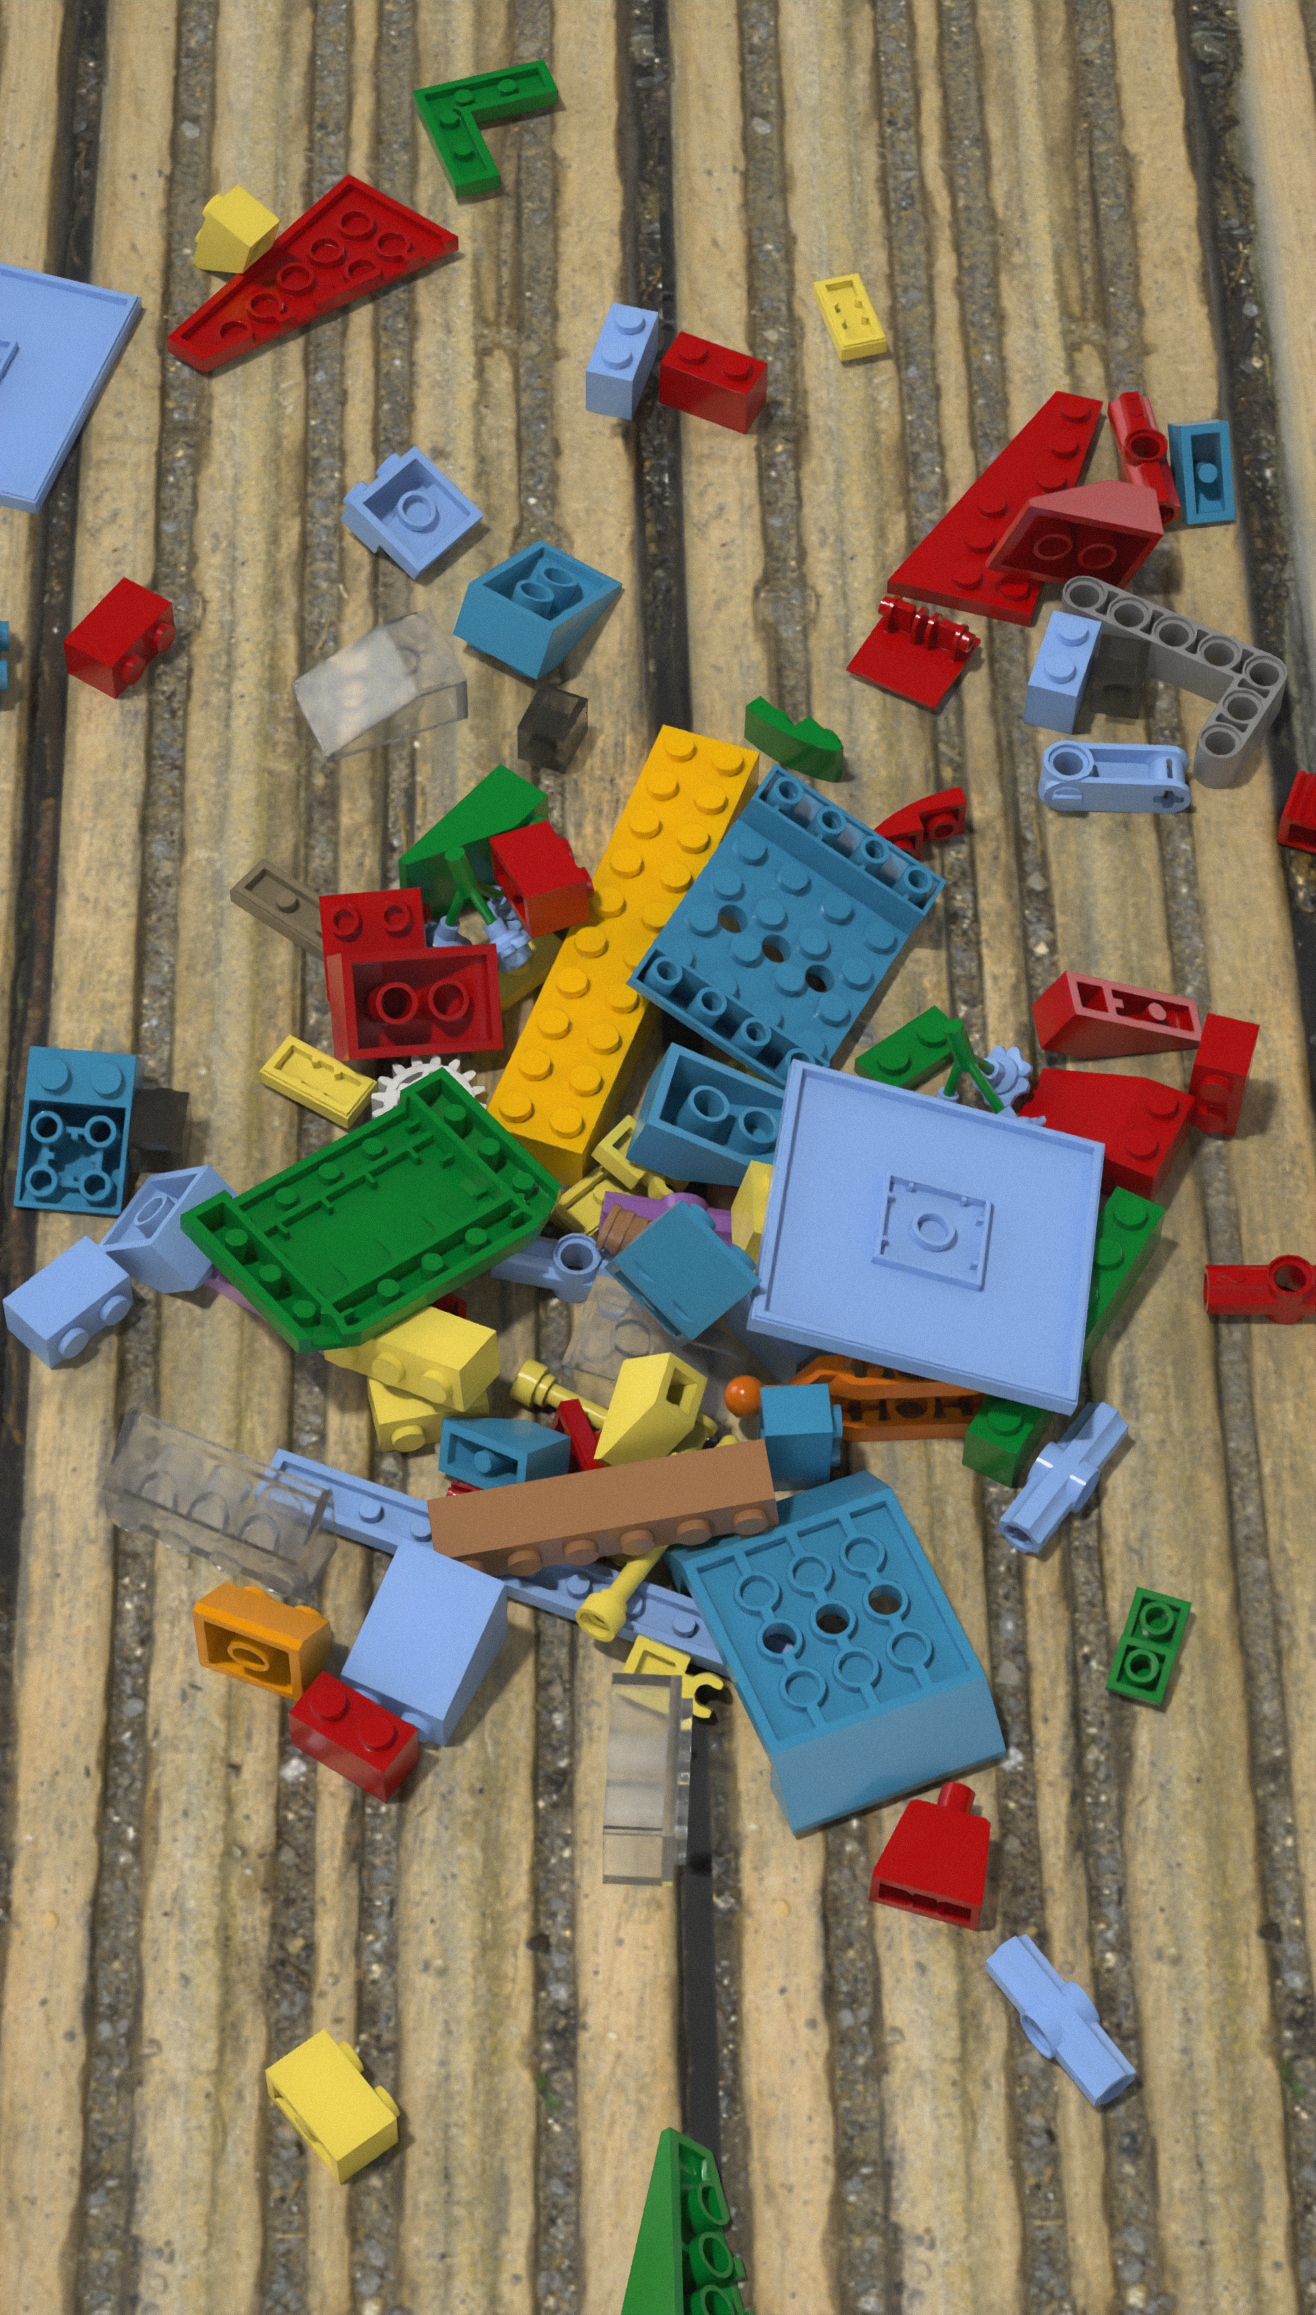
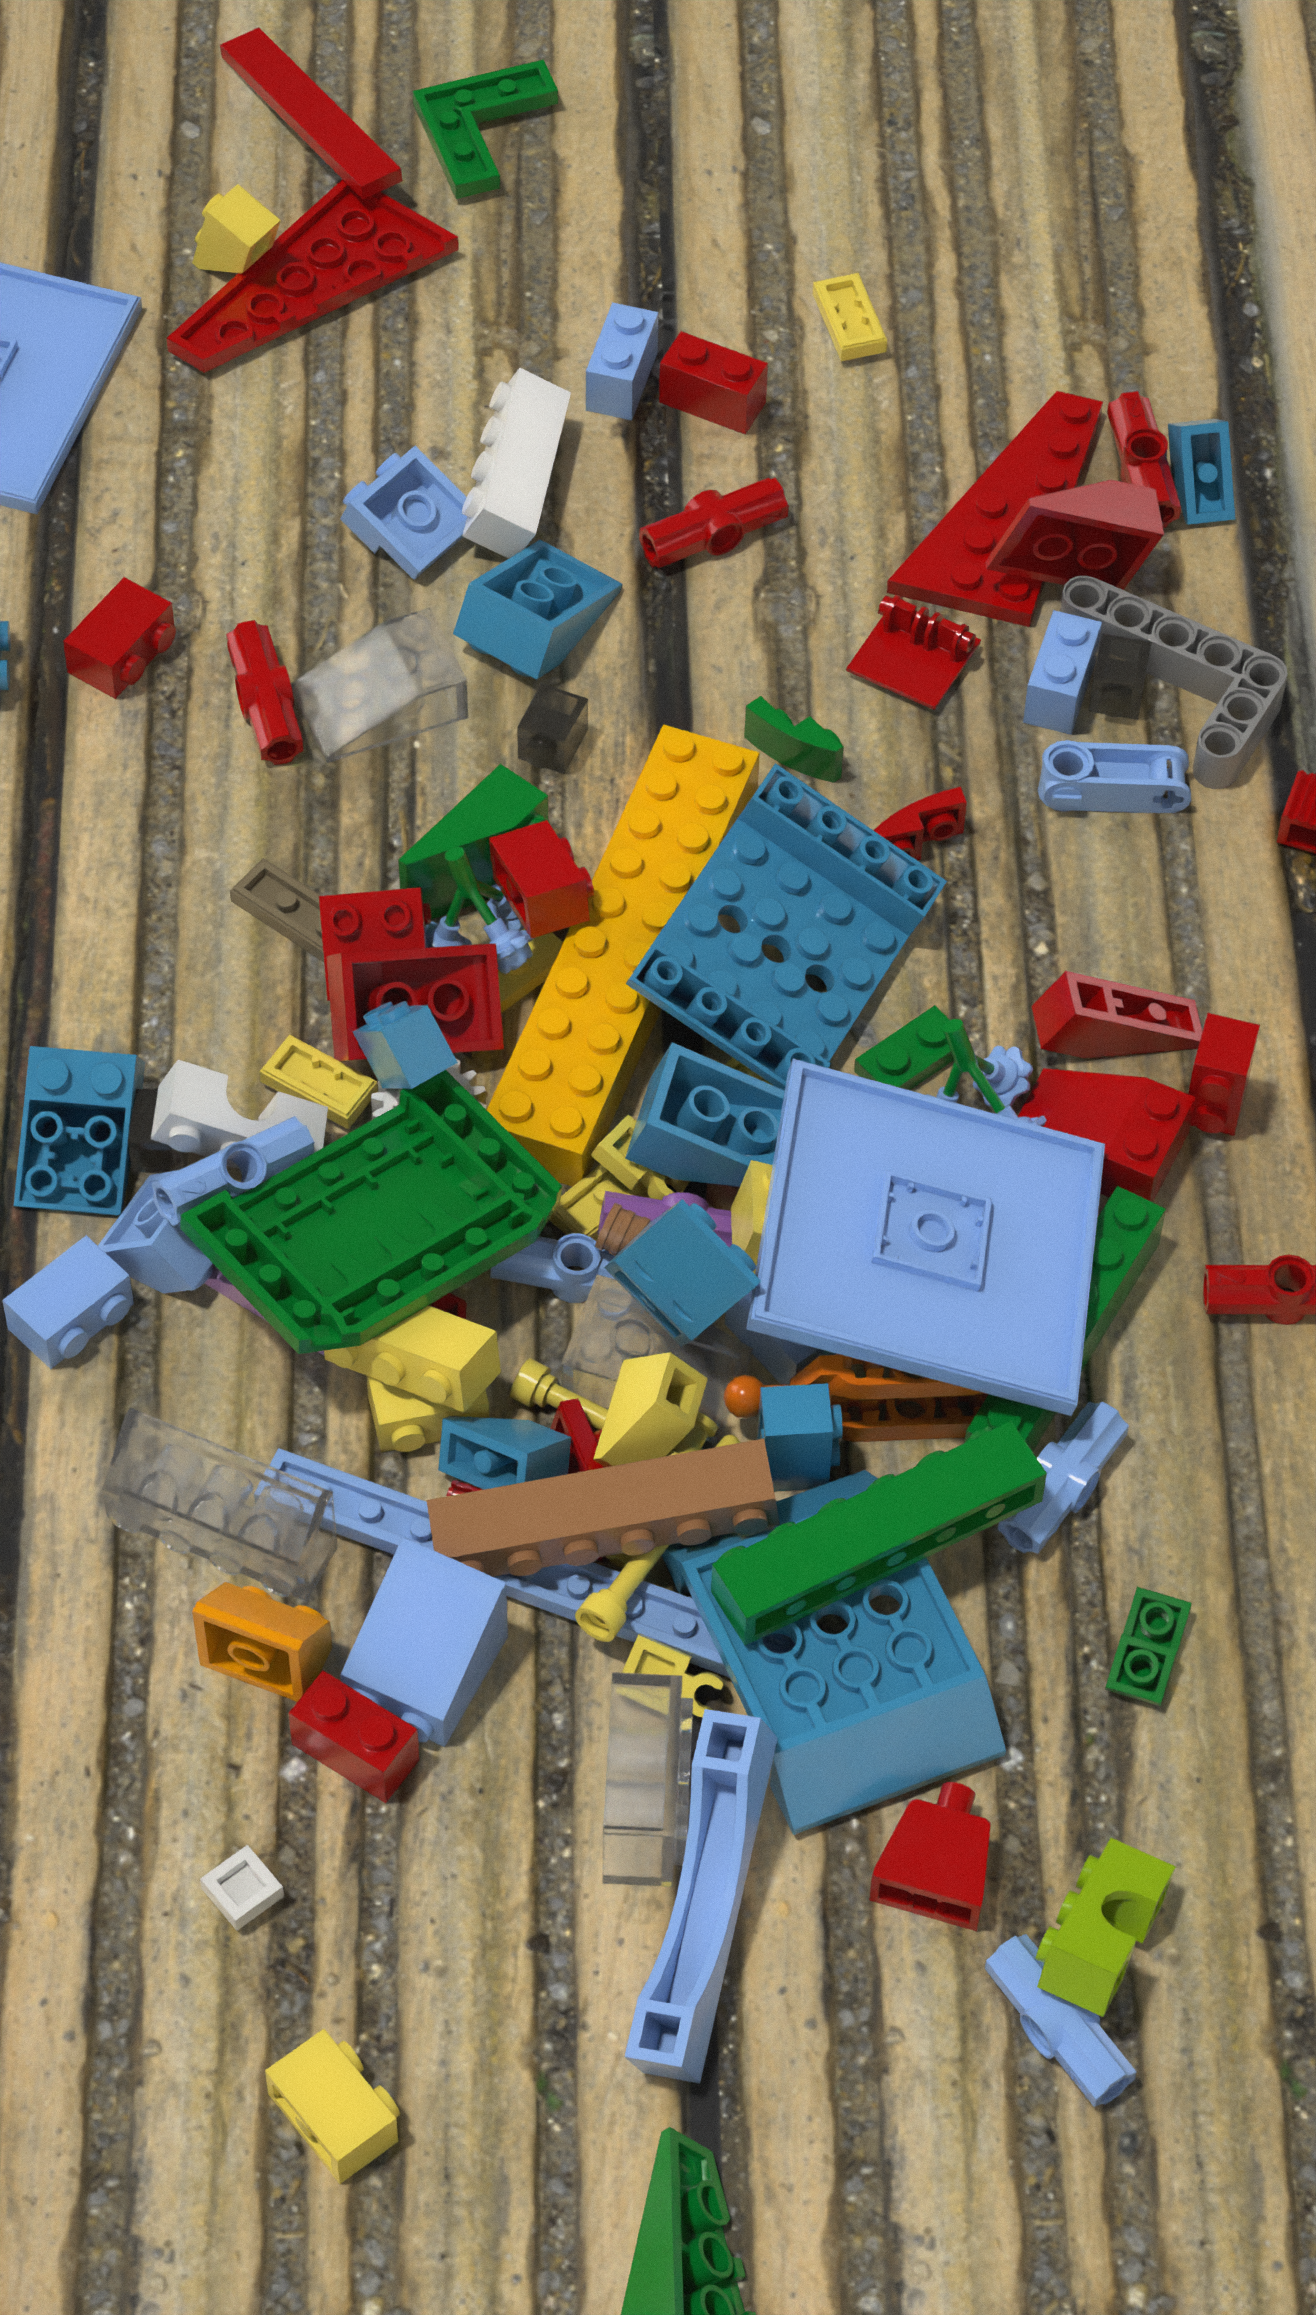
none -> white arch [151,1060,328,1168]
none -> light blue piece [152,1116,315,1226]
none -> white plate [200,1845,284,1931]
none -> red tile [220,27,403,199]
none -> red piece [226,620,304,765]
none -> dark azure brick [353,1001,458,1089]
none -> white brick [462,368,571,558]
none -> light blue arch [624,1709,778,2084]
none -> red piece [639,478,789,568]
none -> green brick [711,1421,1047,1646]
none -> lime arch [1035,1838,1176,2017]

